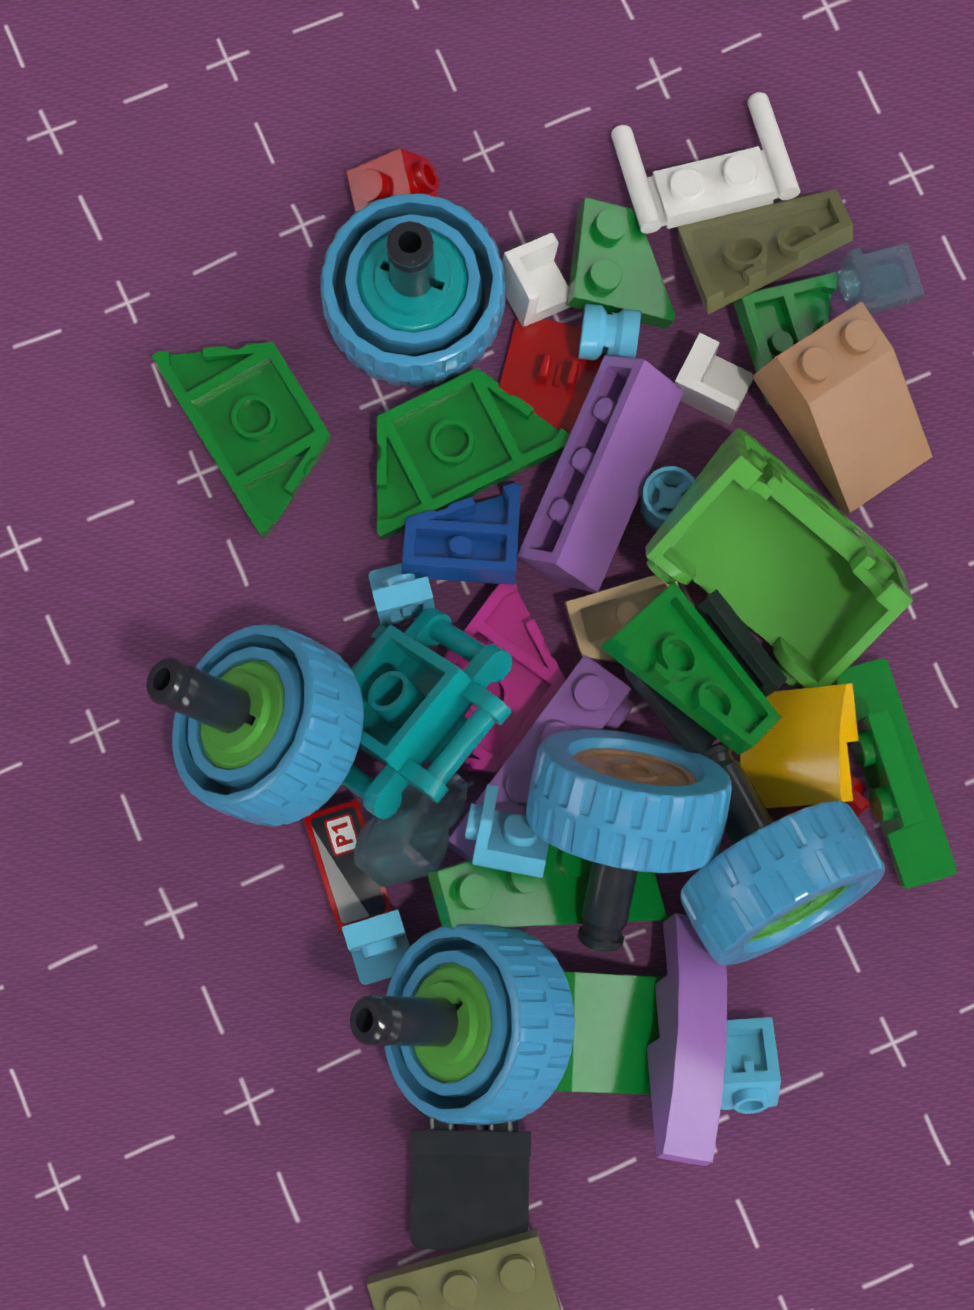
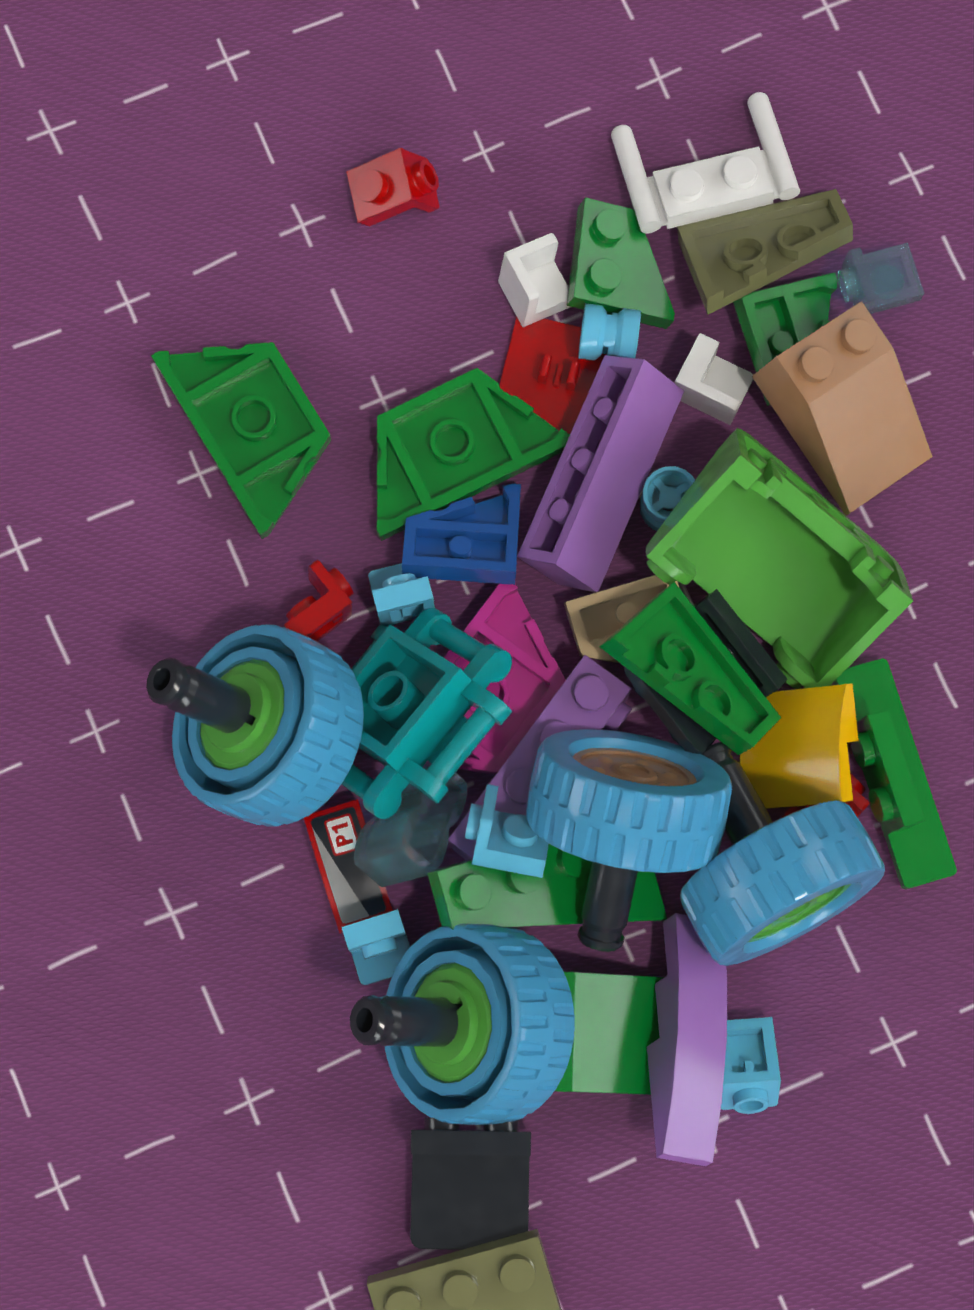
dark azure wheel [320,193,506,388] -> none
none -> red bracket [284,559,354,641]

